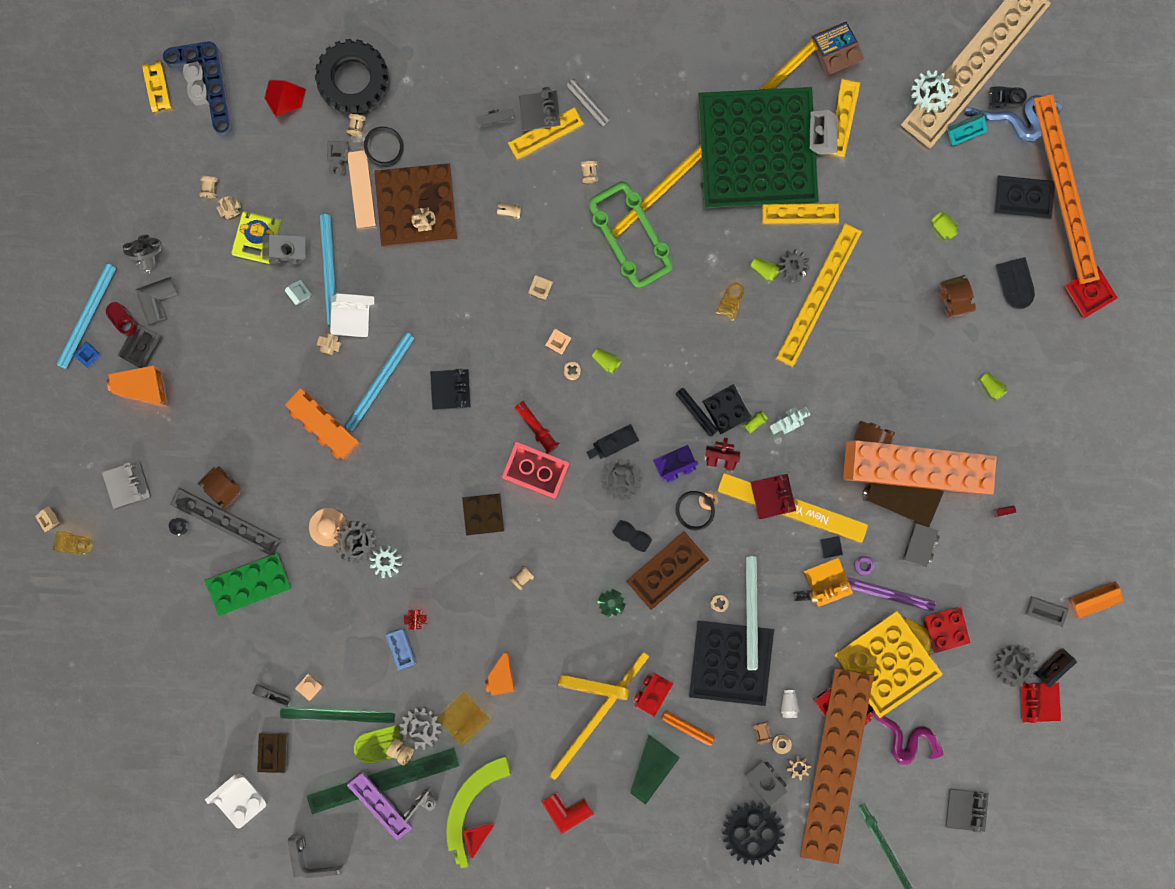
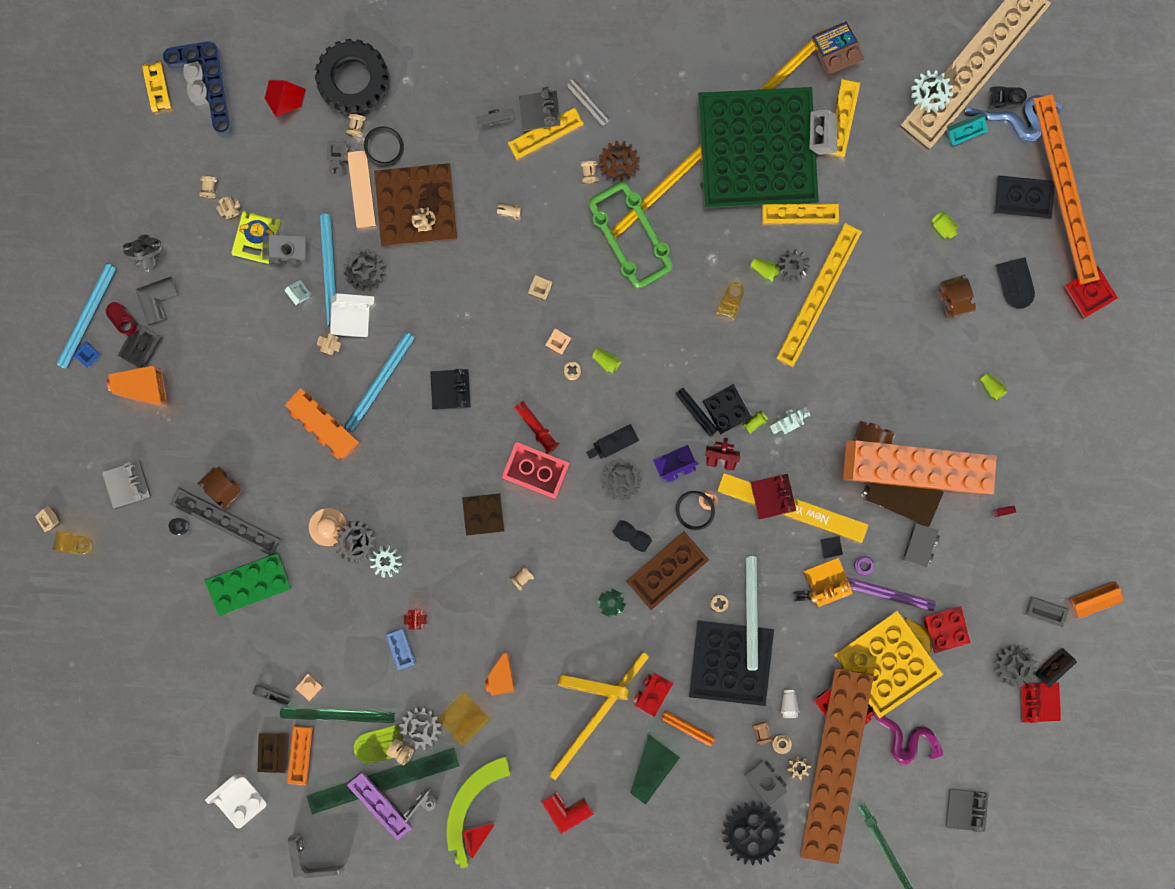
none -> orange plate [287,725,313,785]
none -> dark grey gear [343,248,385,290]
none -> reddish brown gear [599,140,640,182]

